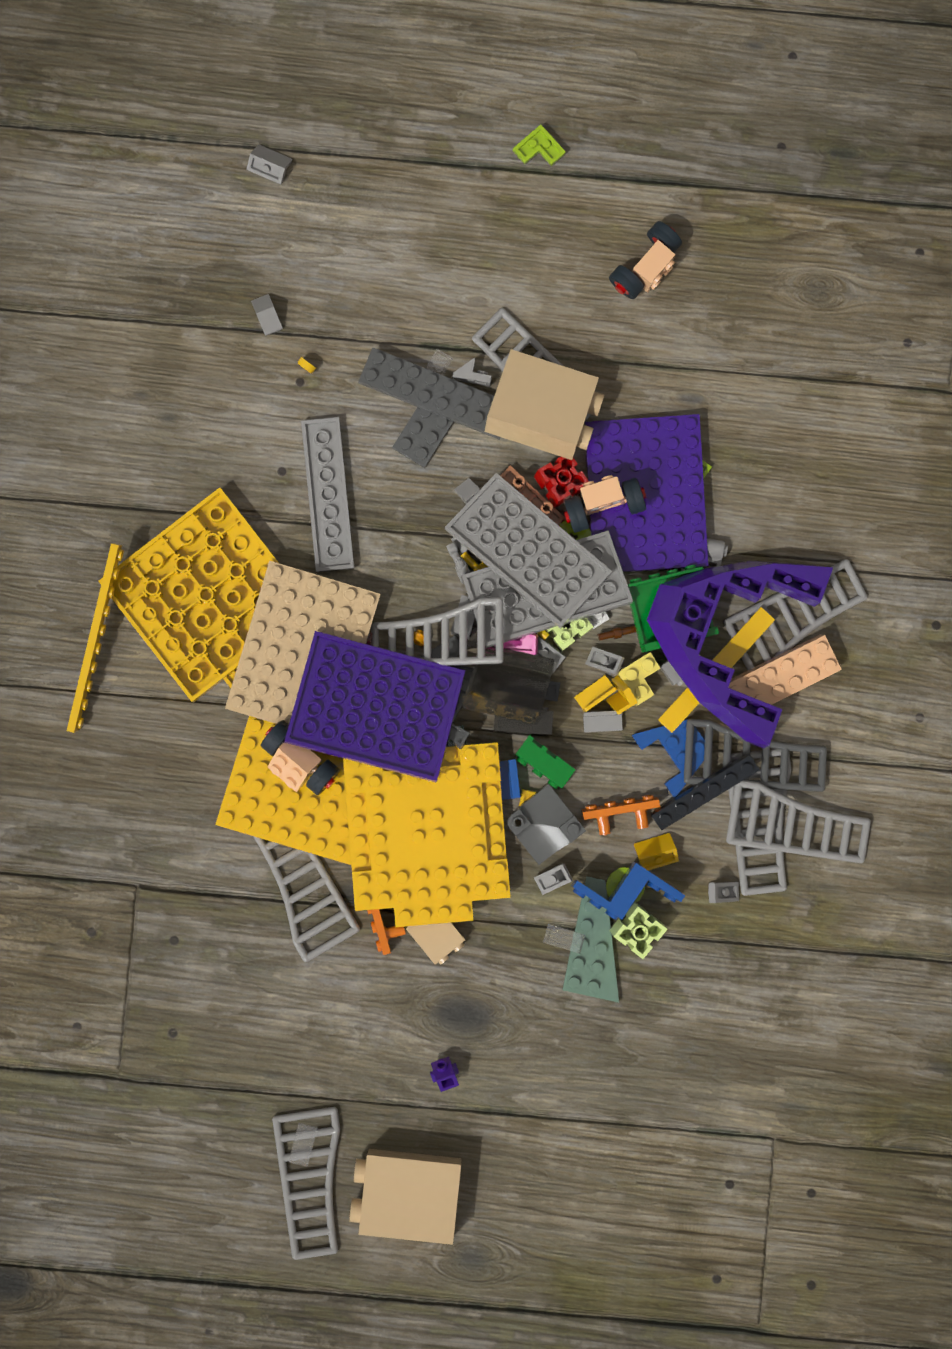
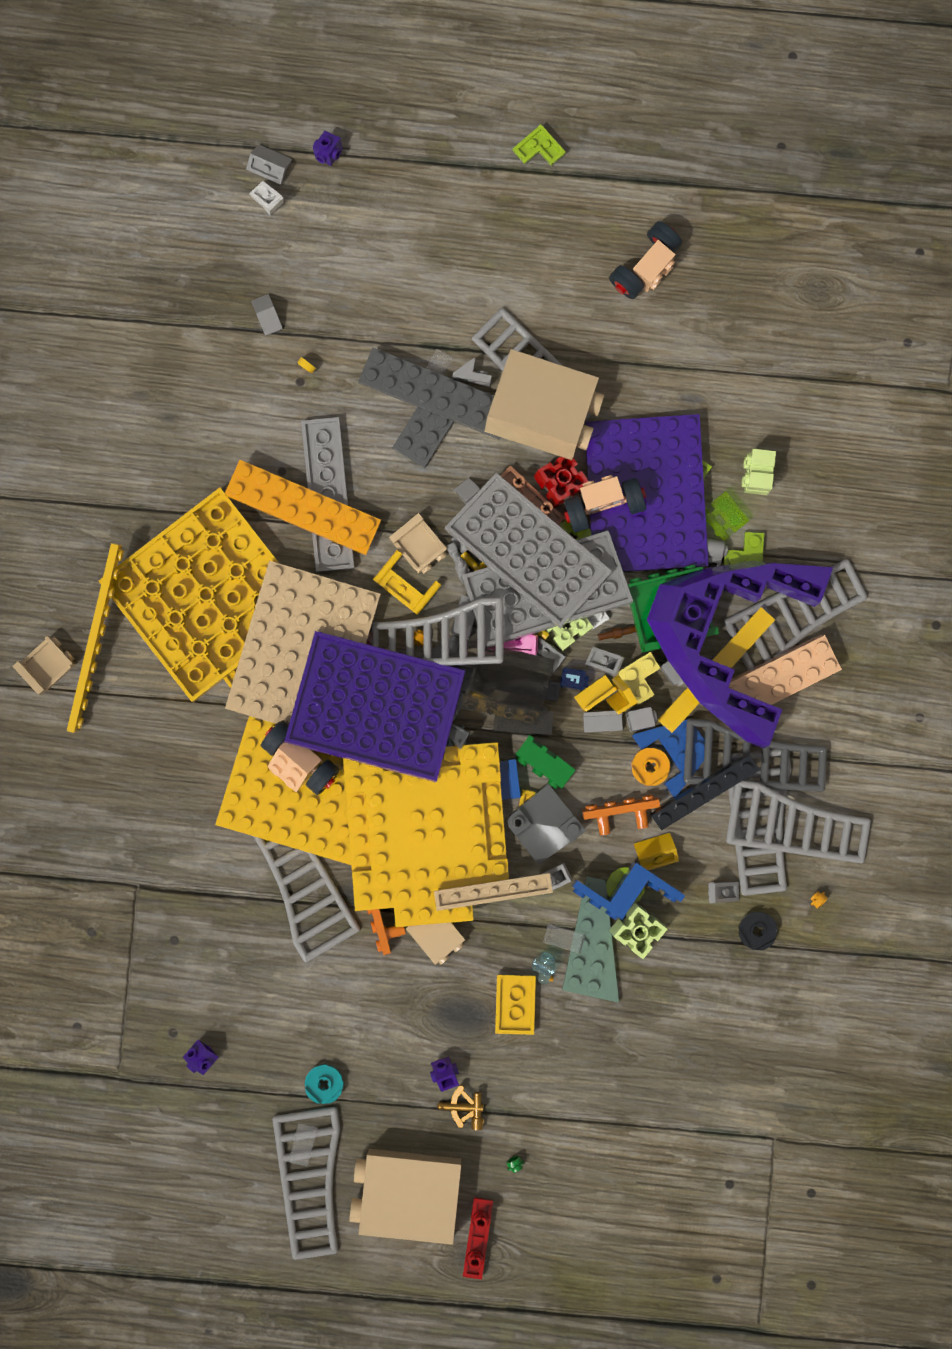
none -> tan panel [12,635,76,696]
none -> dark purple brick [183,1039,219,1075]
none -> light orange plate [224,459,381,556]
none -> white slope [249,181,283,215]
none -> teal plate [305,1064,344,1104]
none -> dark purple brick [313,130,343,166]
none -> yellow plate [373,550,441,615]
none -> tan panel [389,513,448,575]
none -> tan plate [434,873,553,911]
none -> pearl gold piece [437,1084,484,1130]
none -> red plate [463,1197,493,1280]
none -> yellow plate [495,974,536,1035]
none -> green plate [506,1156,525,1173]
none -> clear light blue animal [532,952,556,985]
none -> clear blue brick [560,668,589,691]
none -> light grey brick [626,707,657,732]
none -> light orange plate [631,748,670,786]
none -> clear neon green plate [705,492,750,541]
none -> lime plate [723,532,764,566]
none -> black plate [738,912,778,950]
none -> yellowish green brick [741,449,776,495]
none -> light orange plate [810,891,828,909]

